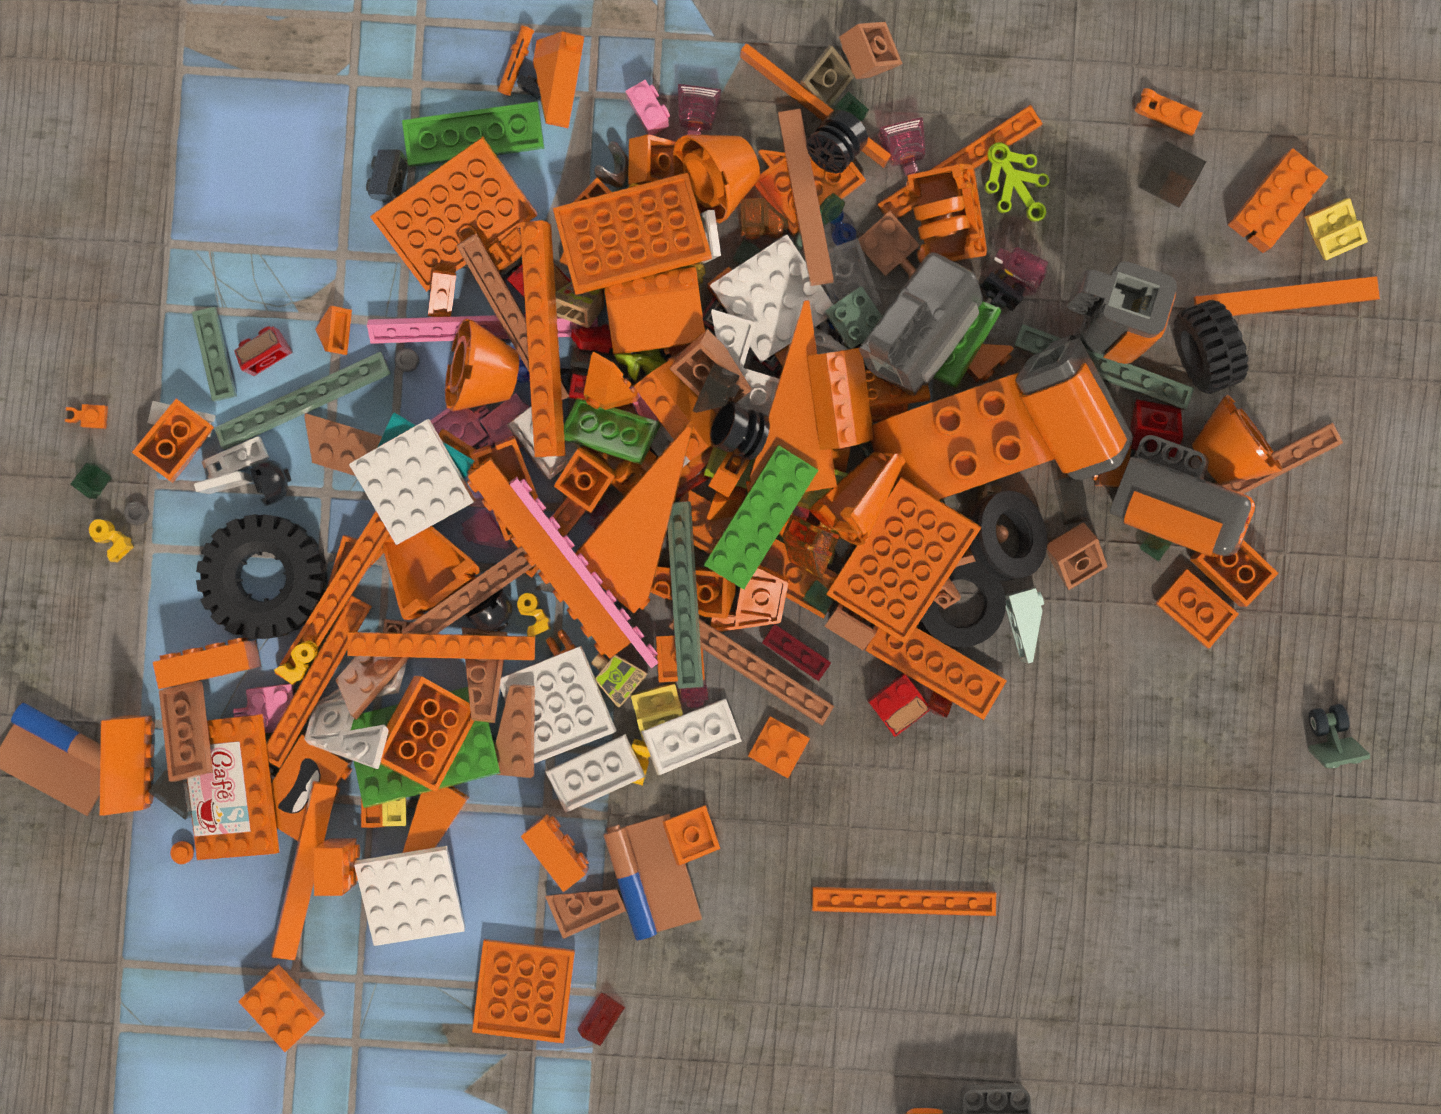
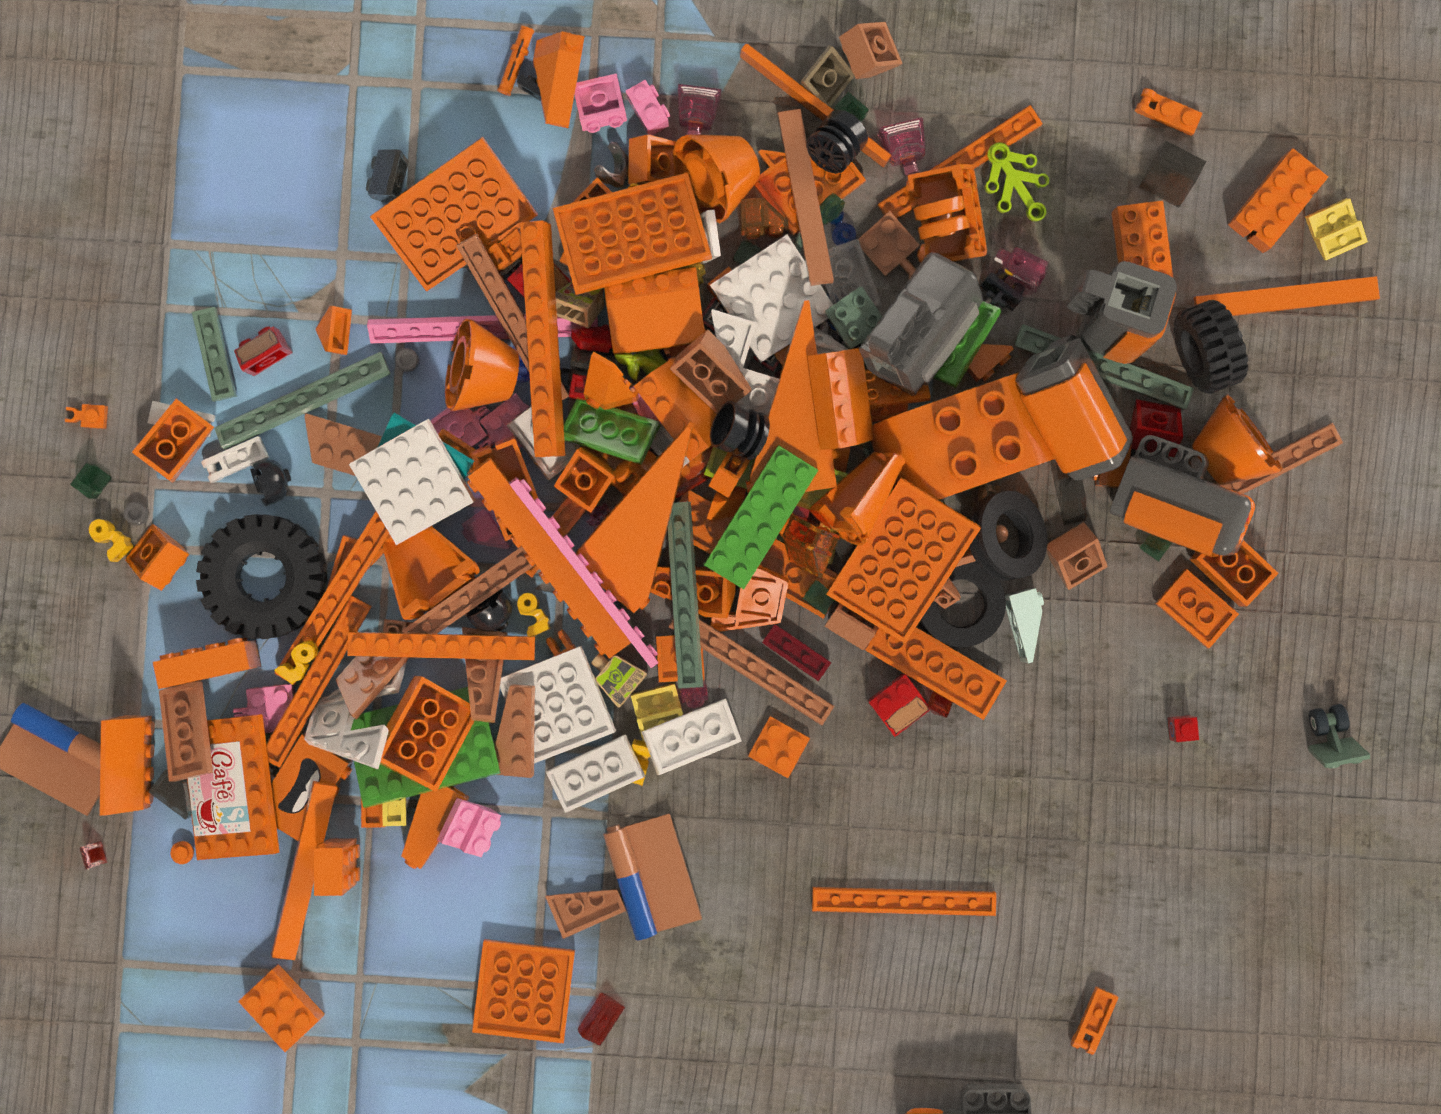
white tile [194,471,253,494] -> none
white plate [354,846,465,946] -> none
bright green plate [402,101,545,167] -> none
plate [428,270,456,317] -> none
orange brick [521,814,589,892] -> none
orange plate [662,805,720,865] -> none
clear smoke slope [692,363,740,413] -> none
none -> clear red slope [79,841,107,870]
none -> orange slope [125,523,189,591]
none -> bright pink plate [437,798,501,857]
none -> bright pink plate [574,74,627,133]
none -> orange plate [1071,986,1119,1055]
none -> orange brick [1112,200,1173,277]
none -> red brick [1167,715,1199,742]

